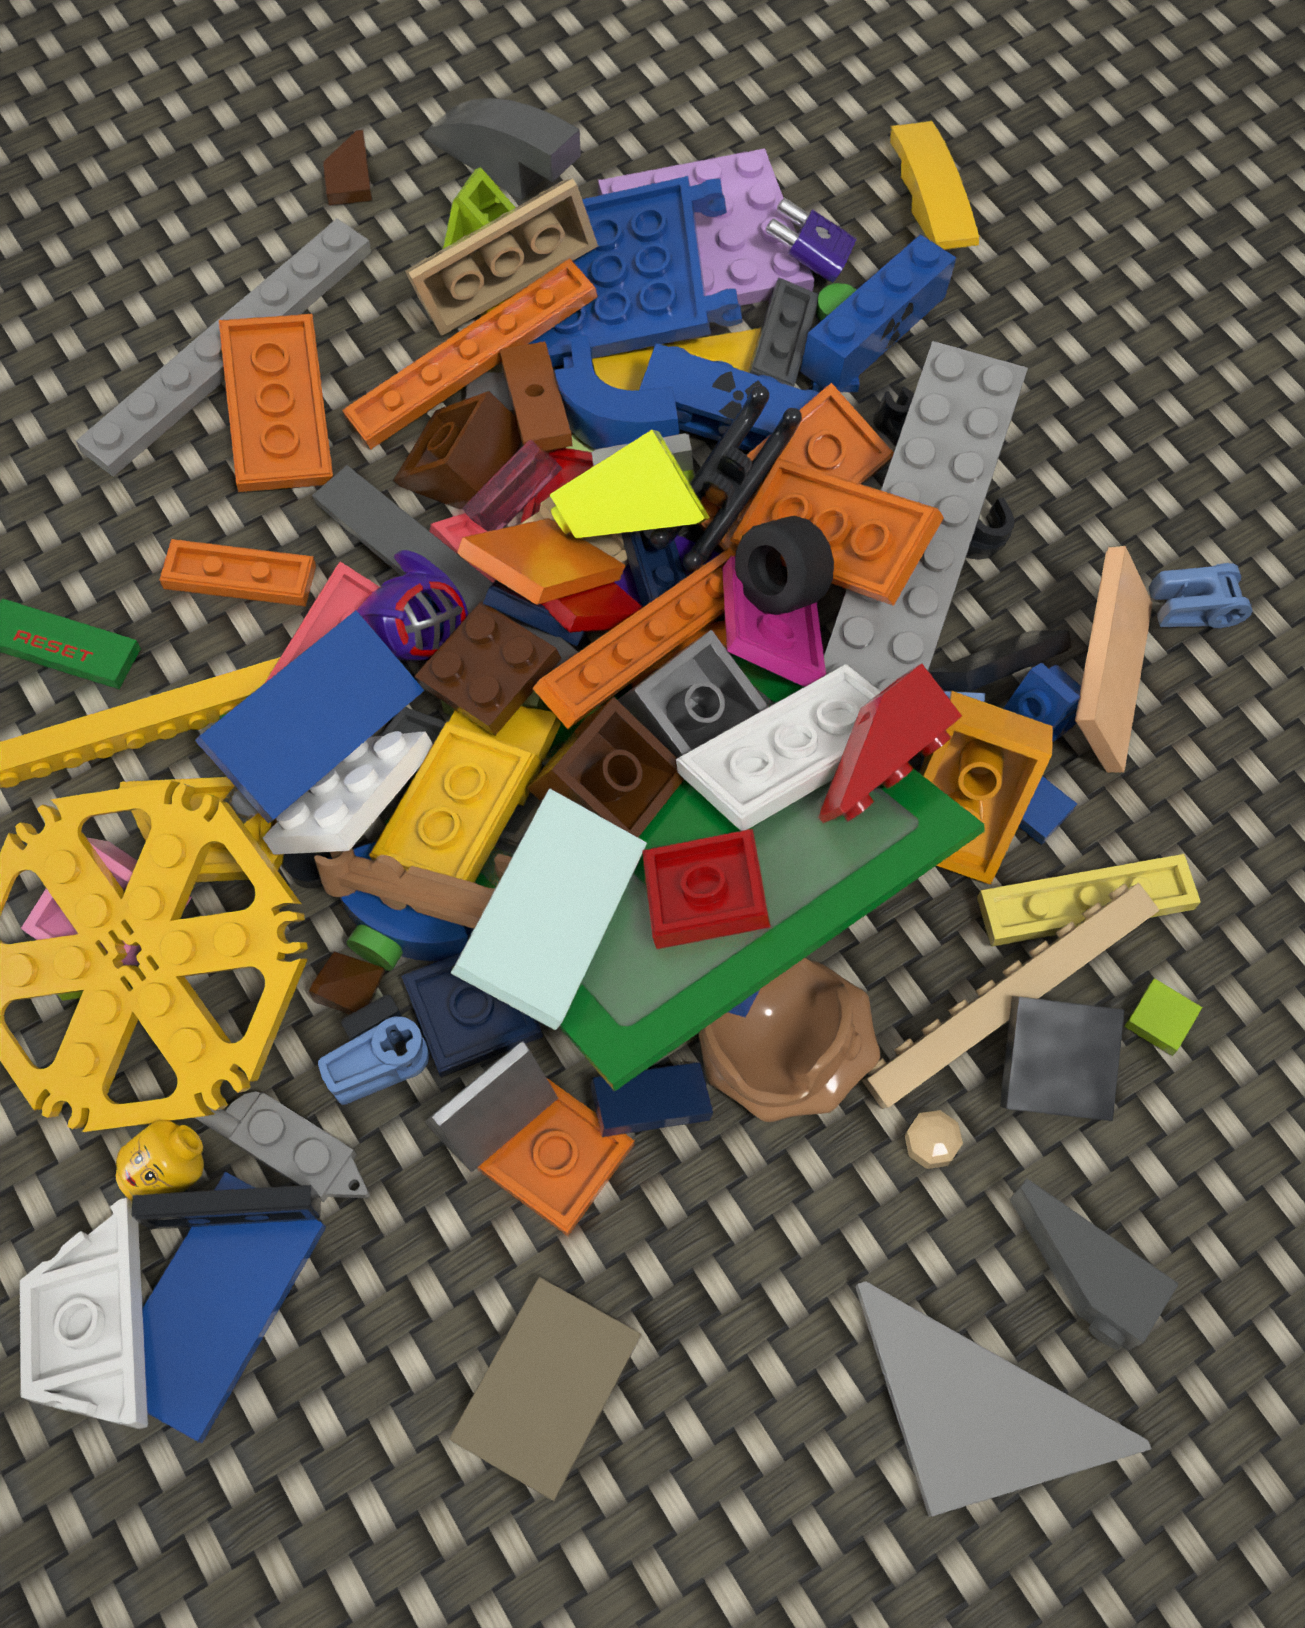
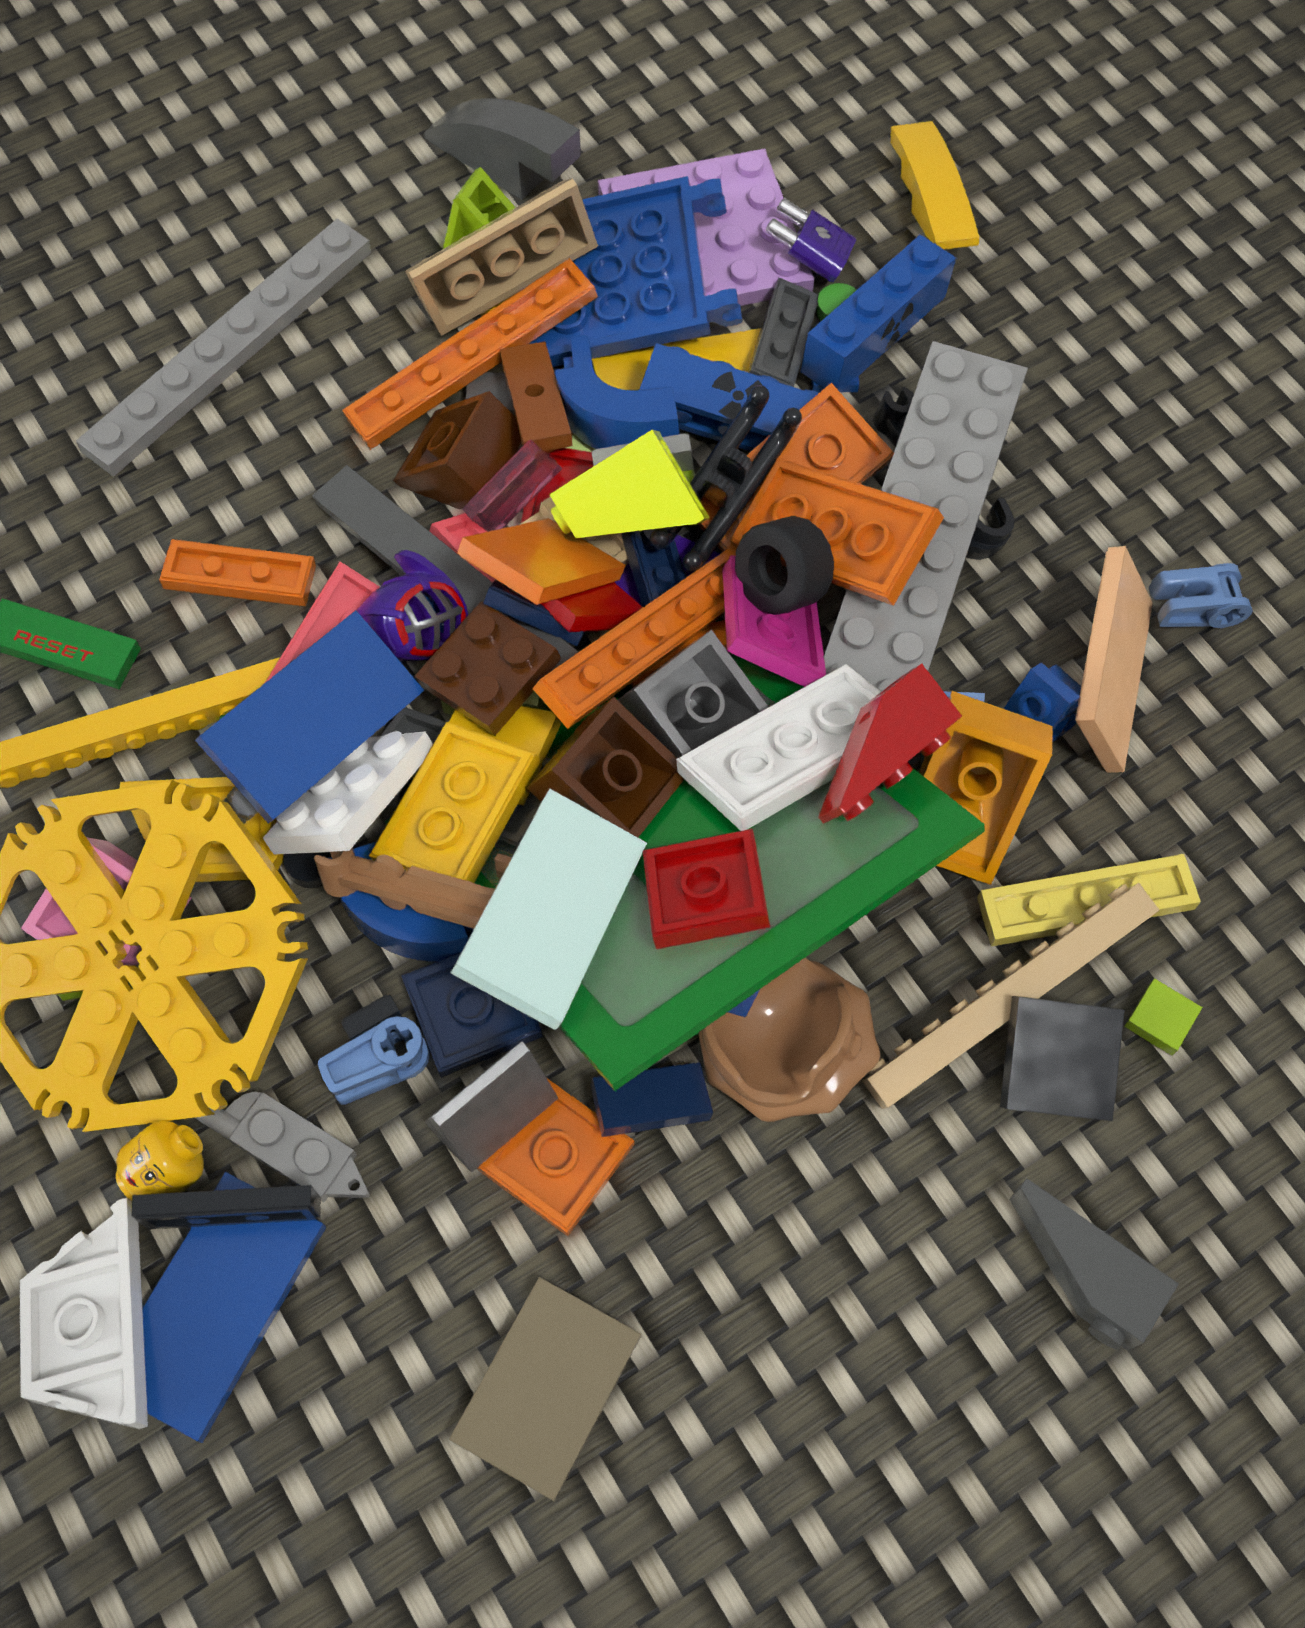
orange tile [219,314,333,492] -> none
reddish brown slope [309,951,385,1014] -> none
reddish brown tile [323,130,372,205] -> none
bright green tile [346,924,403,971] -> none
light grey tile [855,1281,1151,1517] -> none
tan tile [904,1110,963,1169] -> none
black tile [929,630,1072,692] -> none
blue tile [1018,776,1077,845] -> none

